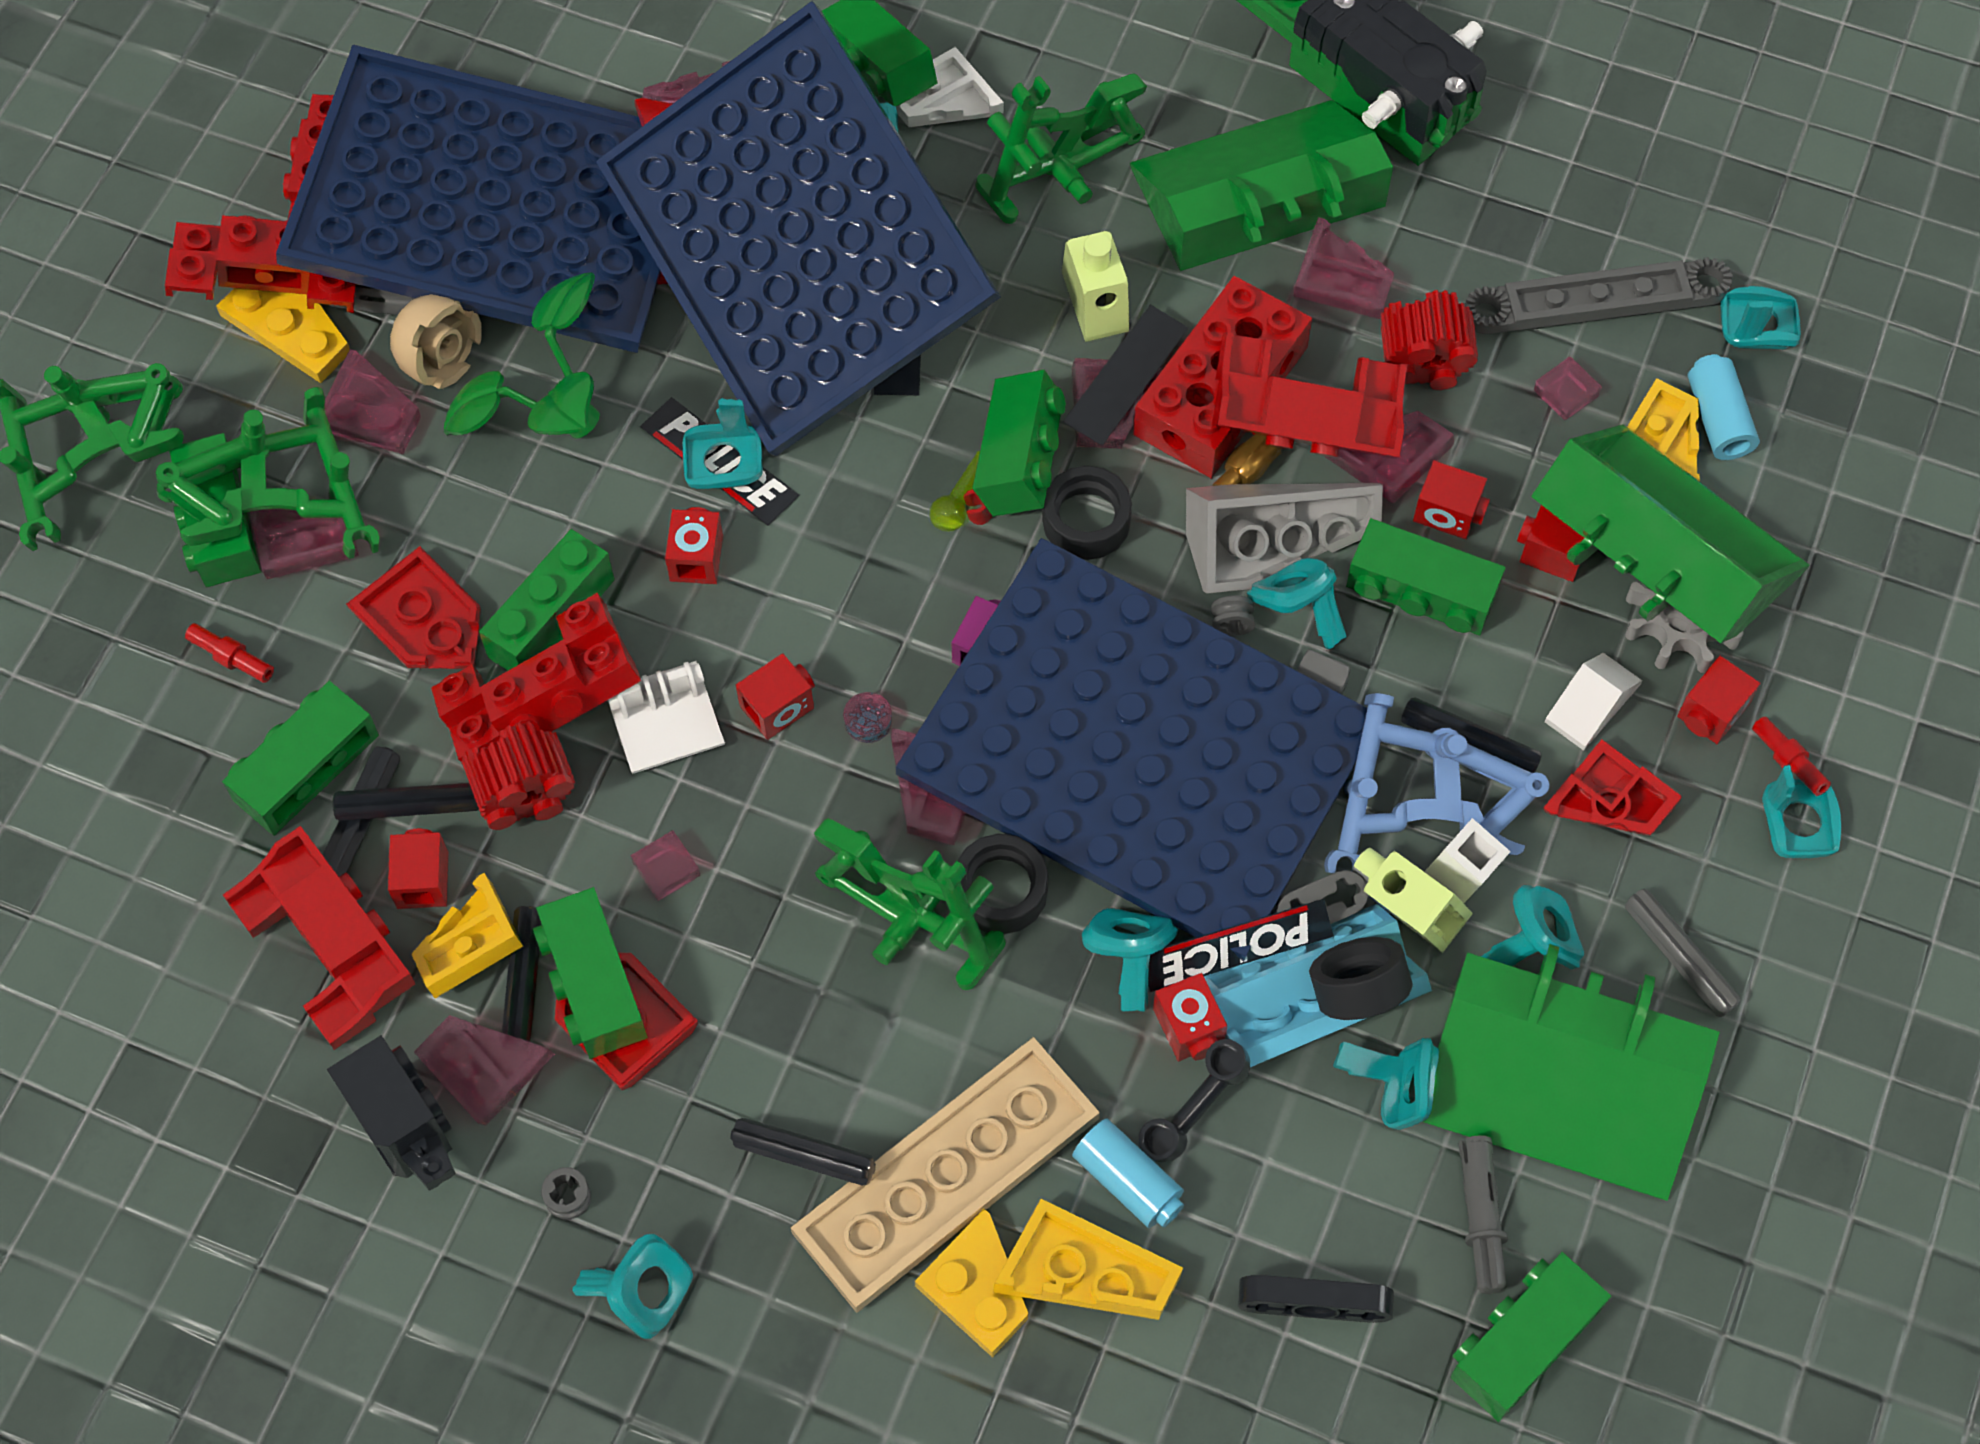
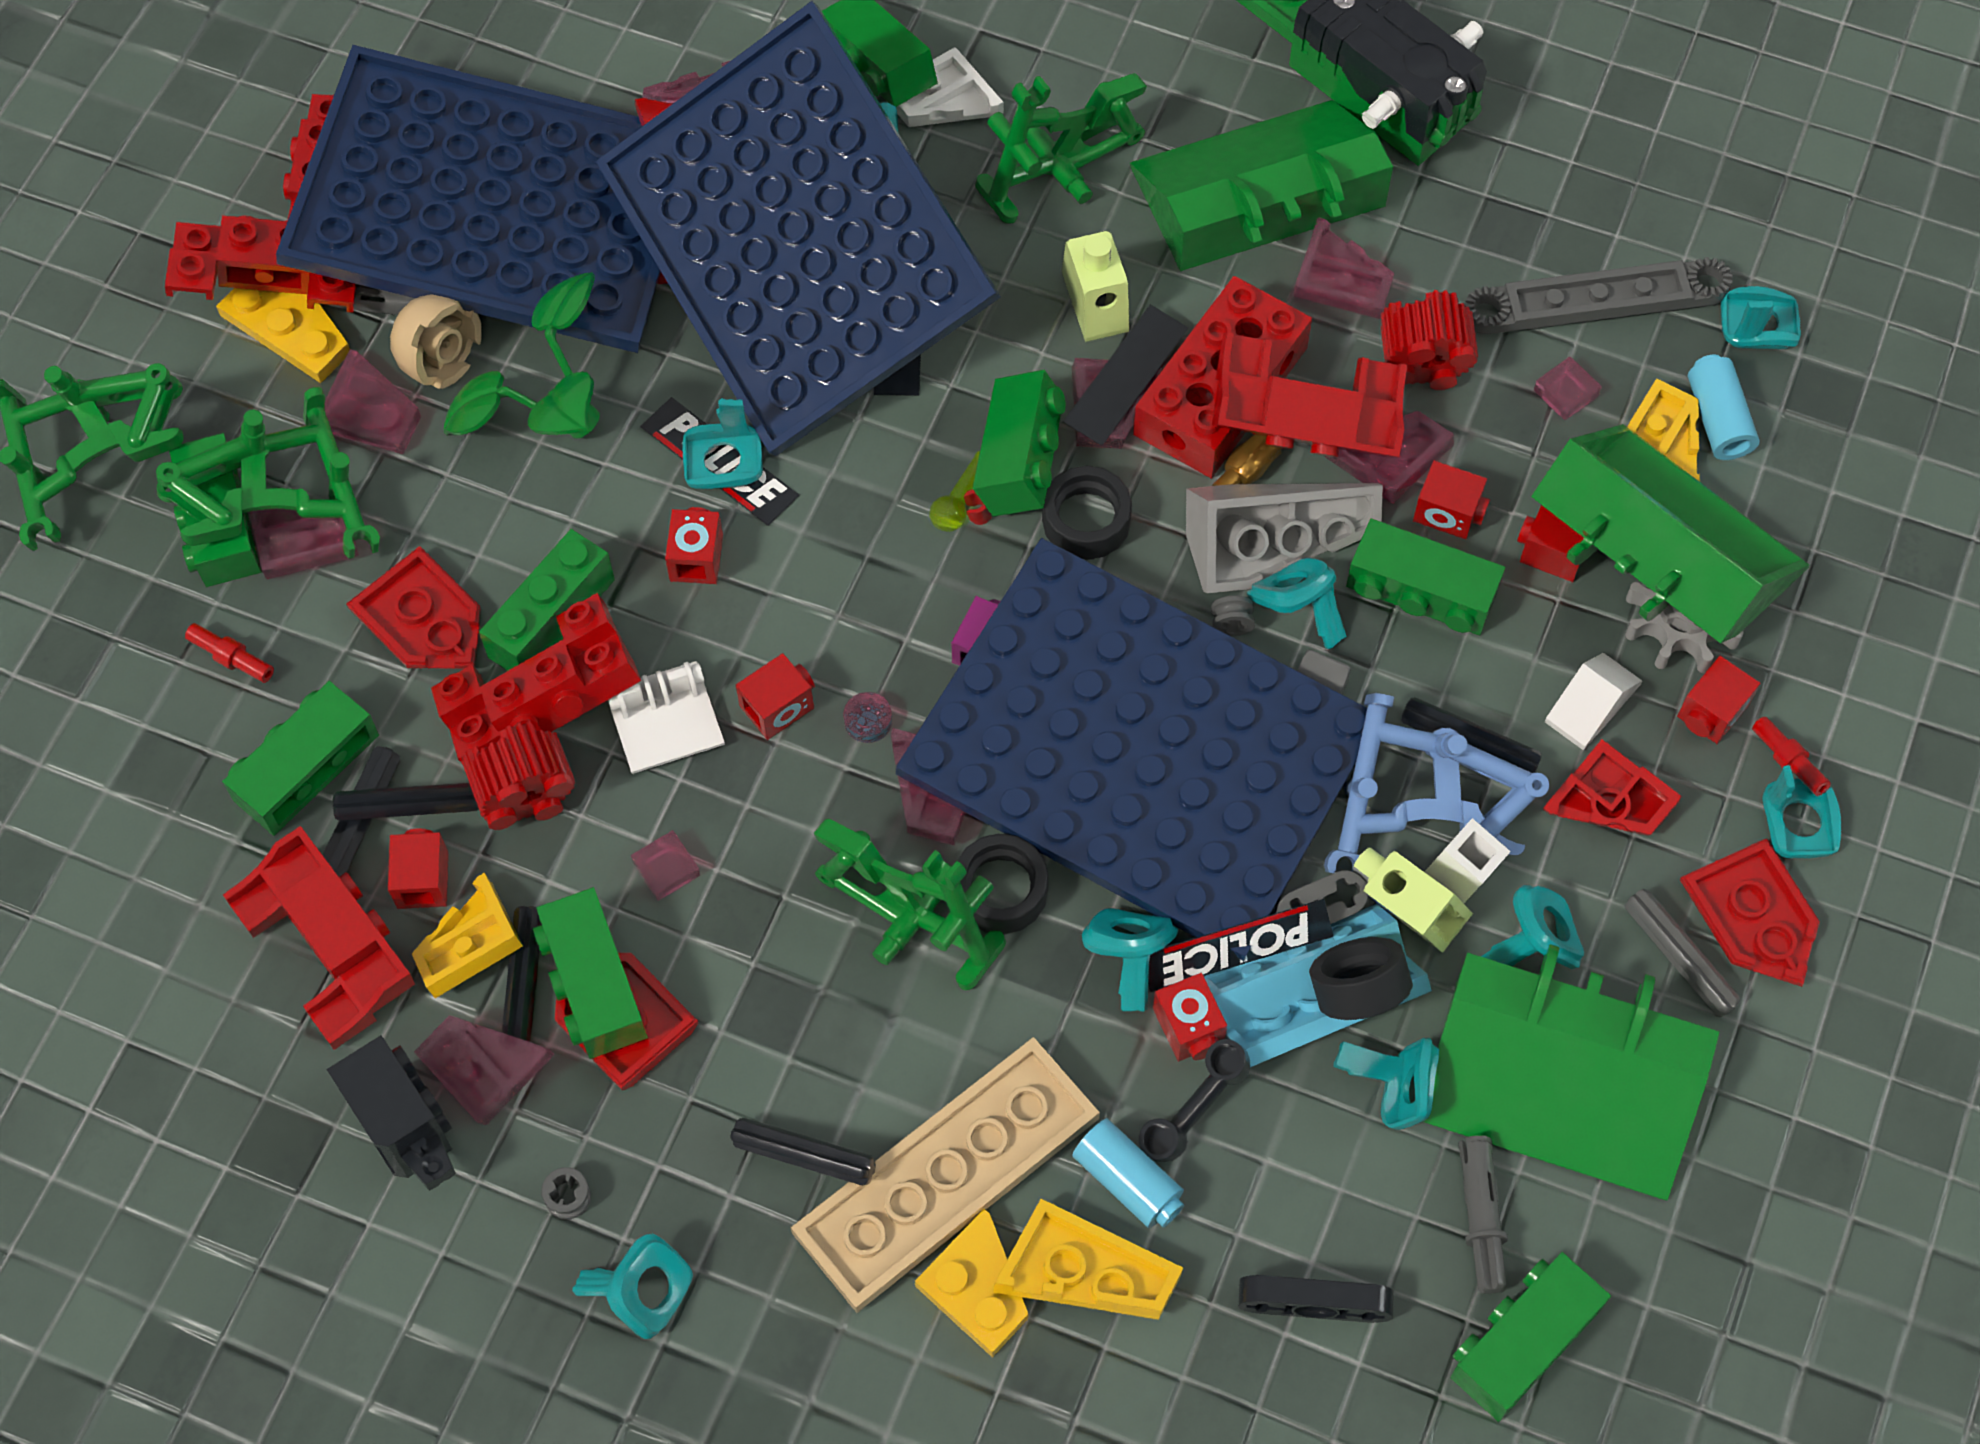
none -> red tile [1680,838,1820,987]

